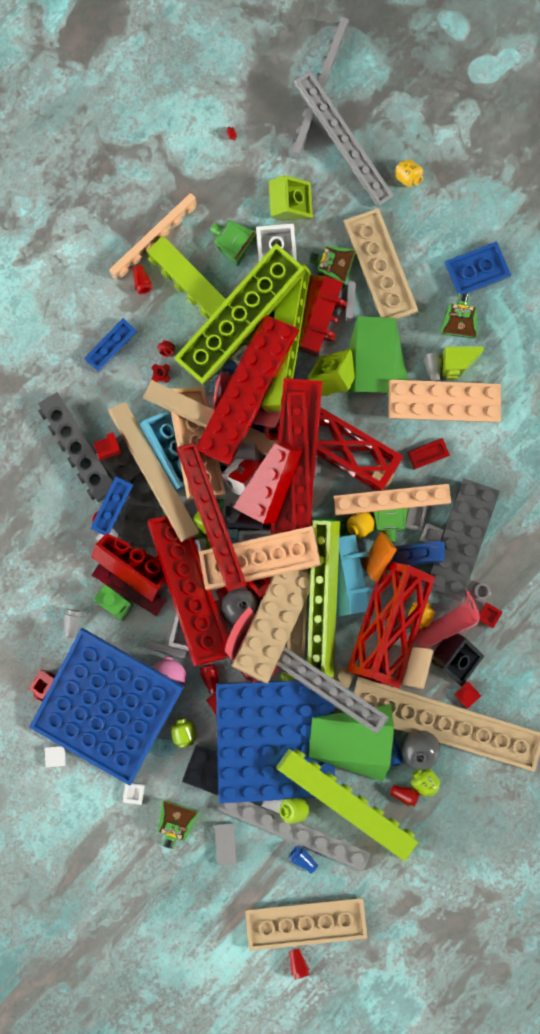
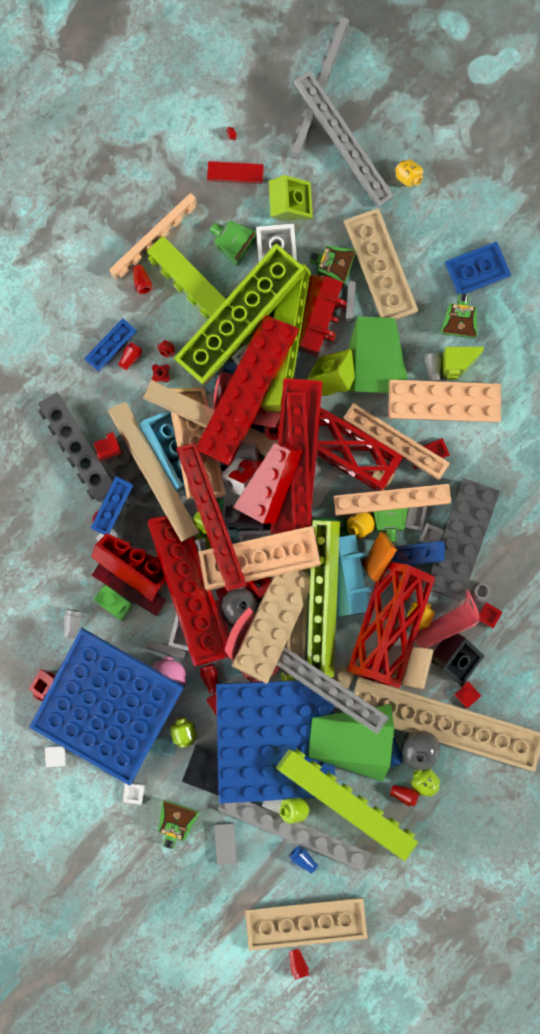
none -> red cone [117,342,143,371]
none -> red tile [207,161,264,184]
none -> clear light blue plate [223,659,241,678]
none -> light nougat plate [343,403,450,480]

